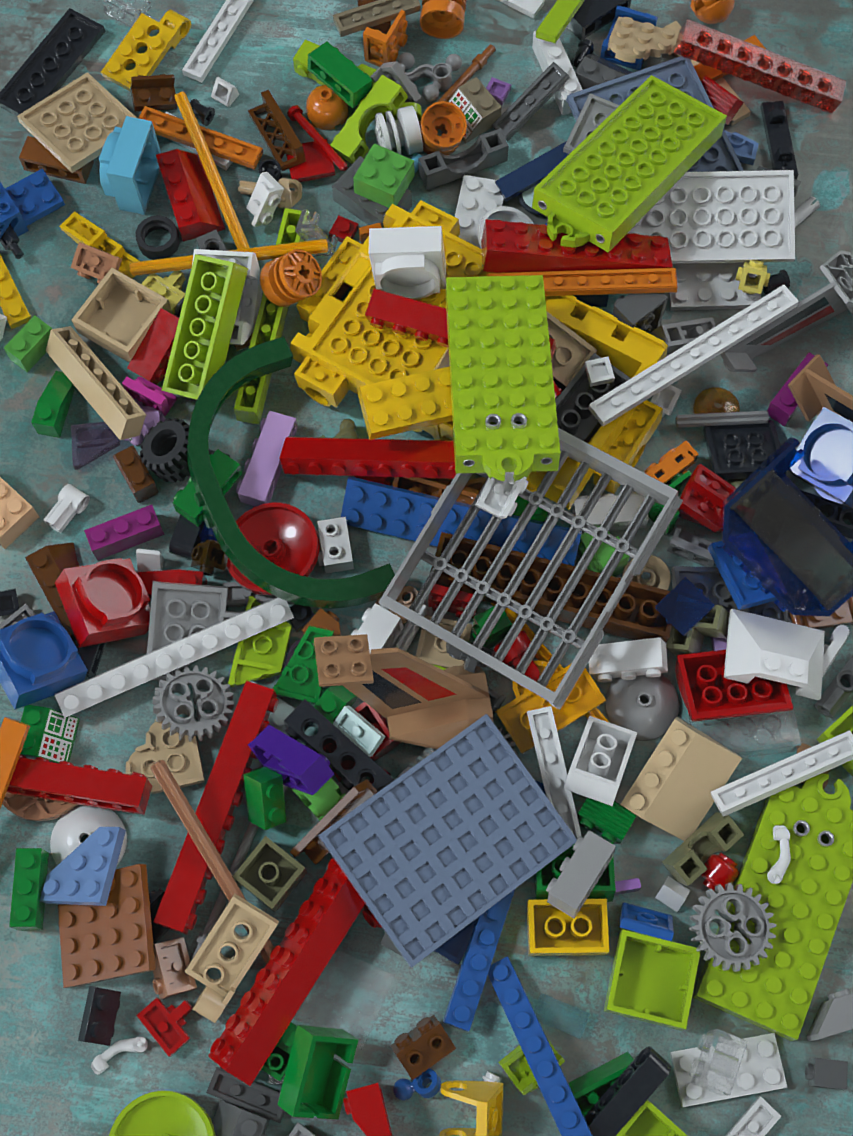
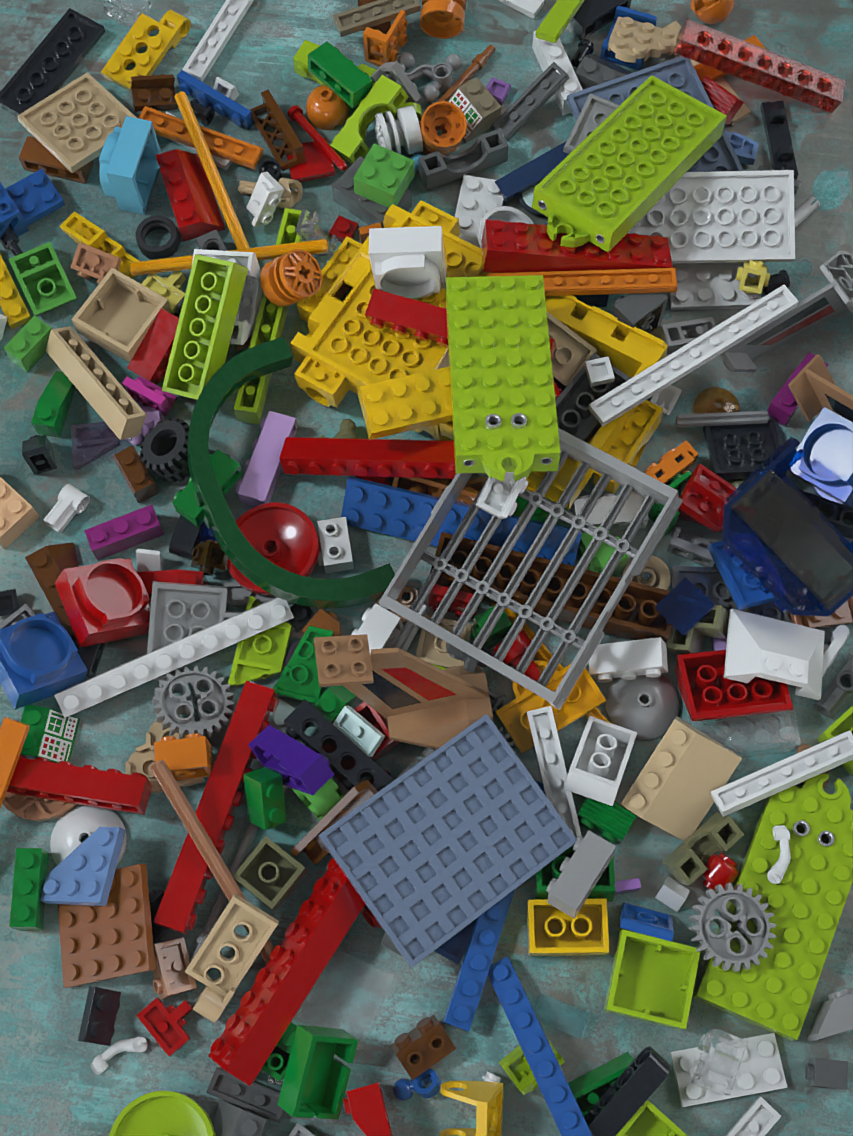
none -> bright green slope [9,242,77,317]
none -> black slope [22,435,57,475]
none -> orange brick [154,733,214,781]
none -> blue plate [177,70,253,130]

